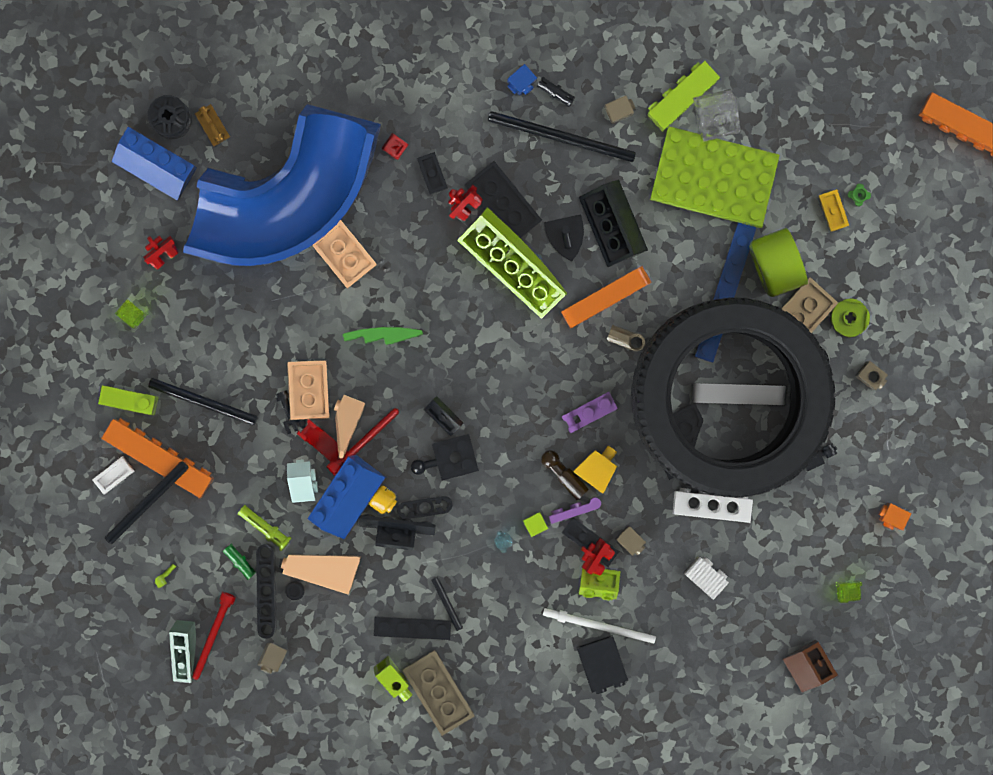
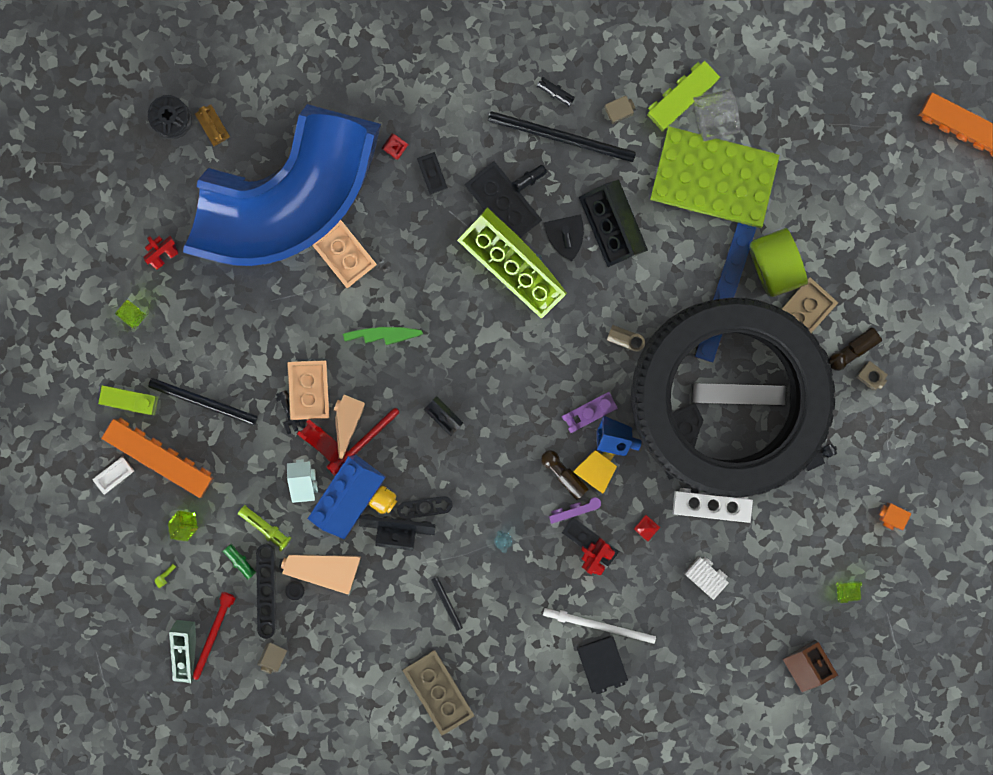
black axle [105,461,189,544] -> none
blue slope [112,127,197,201] -> none
lime torso [373,656,412,702] -> none
black plate [374,616,451,640] -> none
black plate [411,434,479,481] -> none
red hips [448,185,482,221] -> none
blue brick [507,64,537,96] -> none
lime slope [523,512,548,537] -> none
orange beam [561,266,652,329] -> none
lime bracket [579,568,621,601] -> none
dark tan brick [615,525,646,556] -> none
yellow plate [818,189,849,232] -> none
lime plate [831,299,870,337] -> none
bright green plate [848,184,871,207] -> none
none -> clear neon green panel [168,510,198,541]
none -> black axle [512,165,547,193]
none -> blue torso [597,416,642,456]
none -> red tile [633,515,660,541]
none -> dark brown piece [829,327,882,371]

